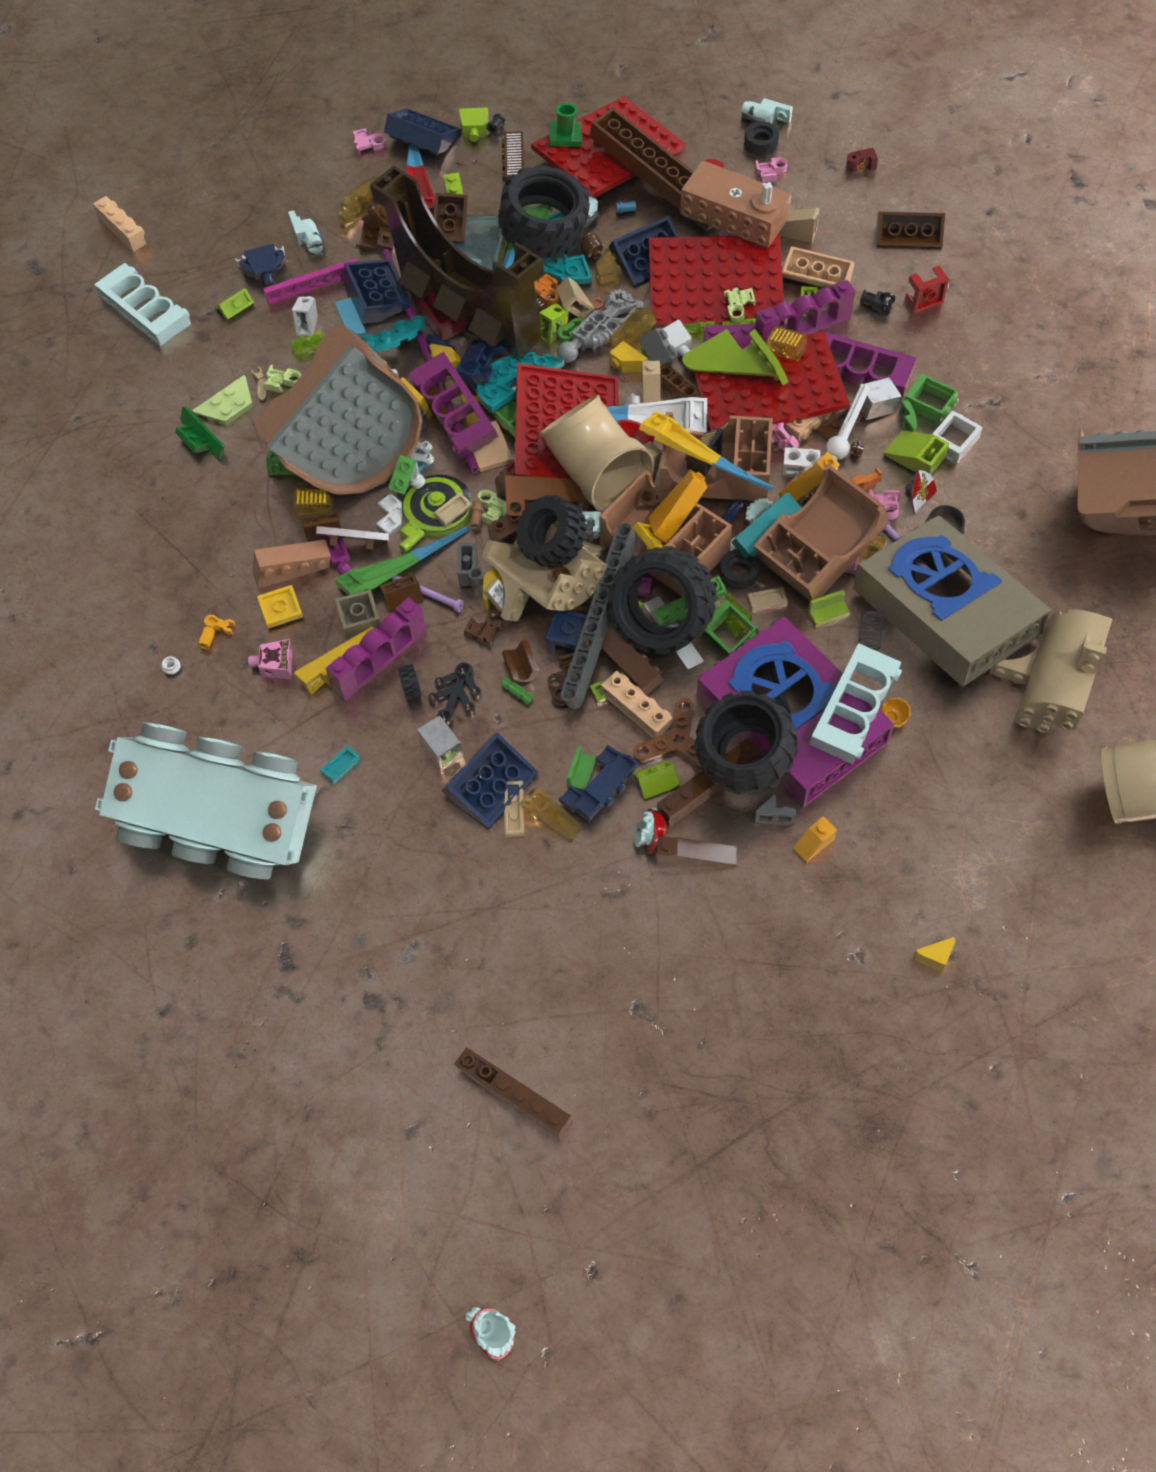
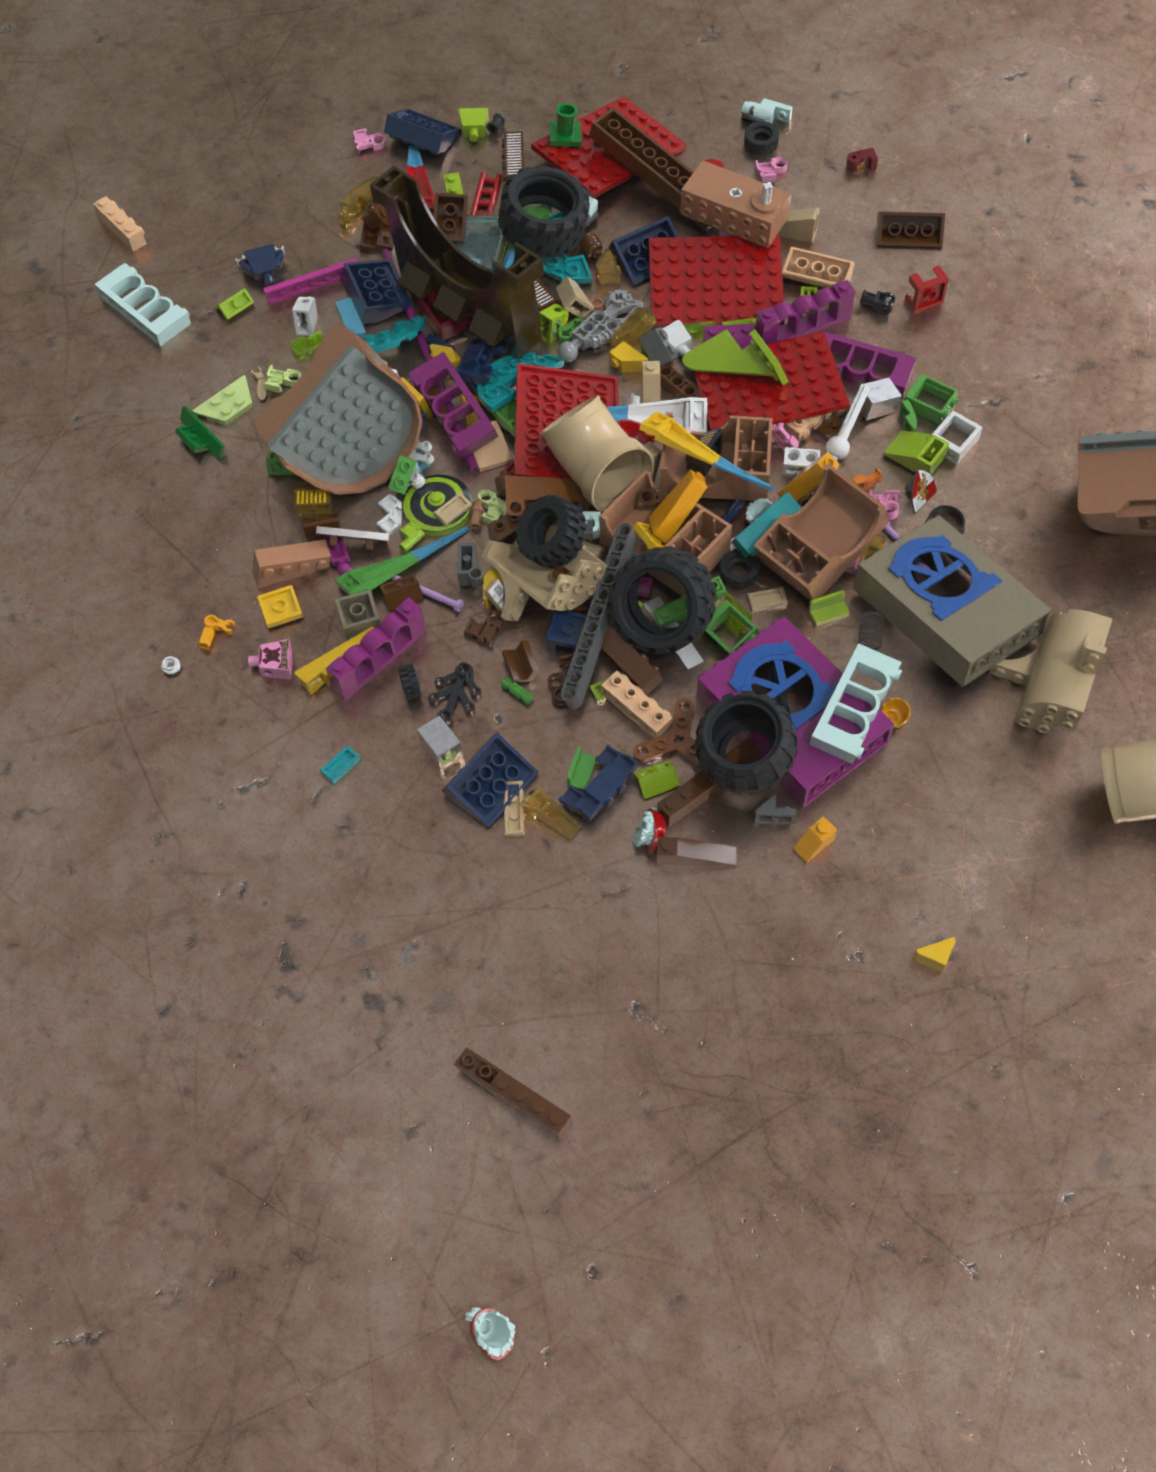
light aqua piece [95,722,317,879] -> none
light aqua plate [288,210,324,253] -> none
orange piece [534,274,558,306] -> none
dark azure pin [615,201,636,214] -> none
yellowish green piece [724,288,756,322] -> none
clear yellow brick [766,326,807,361] -> none
reddish brown plate [850,439,865,457] -> none
none -> red bar [469,172,502,224]

